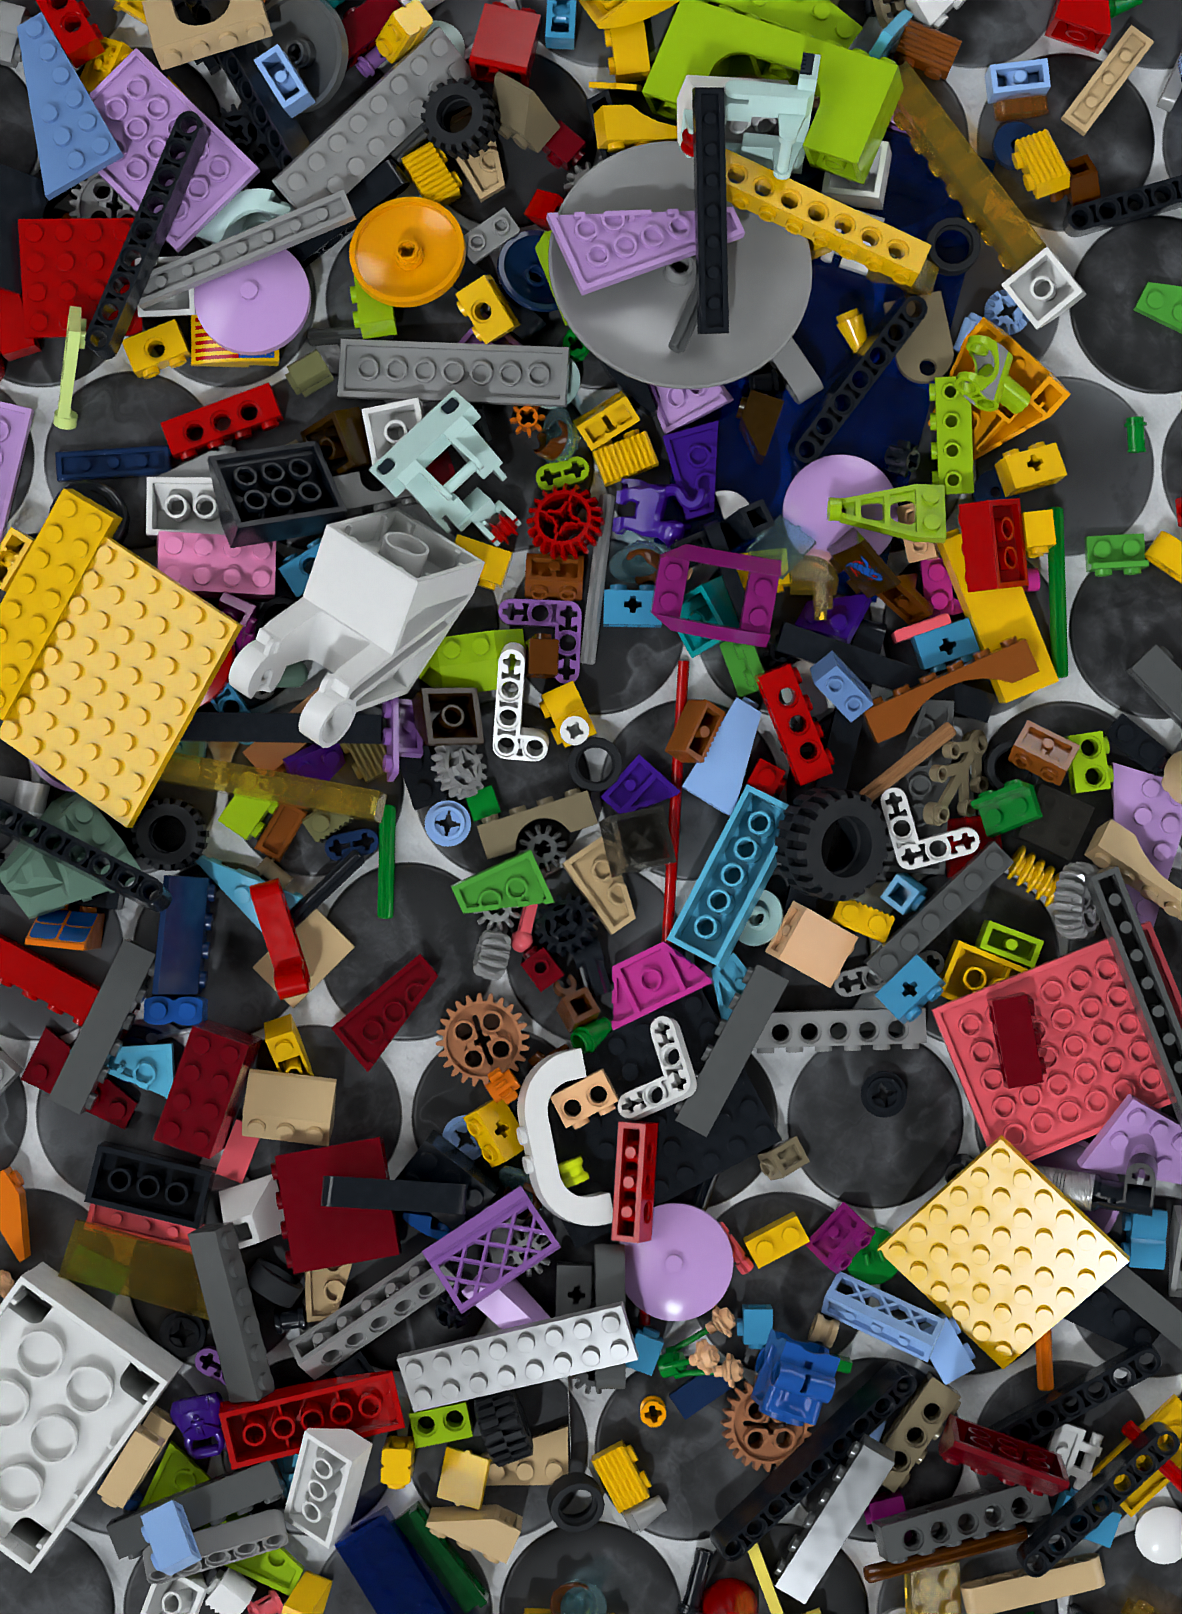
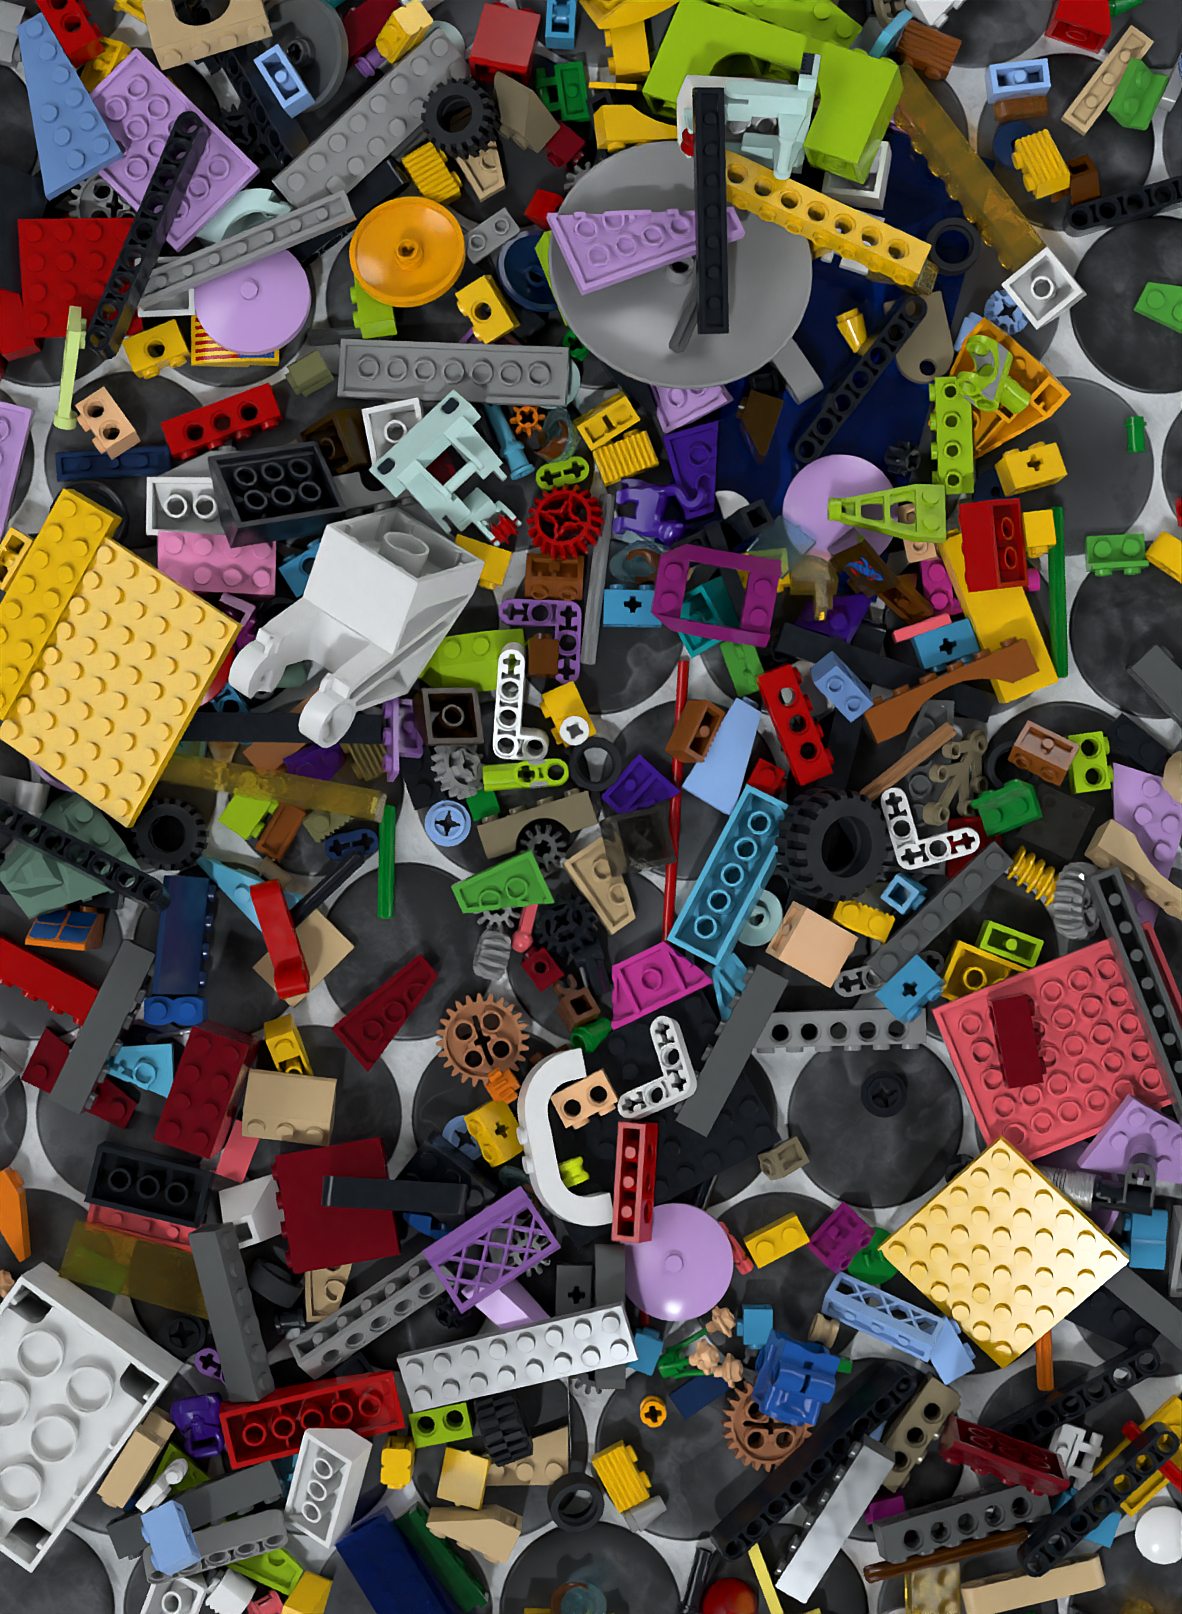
none -> light nougat brick [75,386,140,460]
none -> white plate [135,1458,188,1513]
none -> medium azure pin [481,404,535,480]
none -> lime connector [482,758,569,792]
none -> green plate [533,61,590,124]
none -> bright green bracket [1107,58,1169,130]

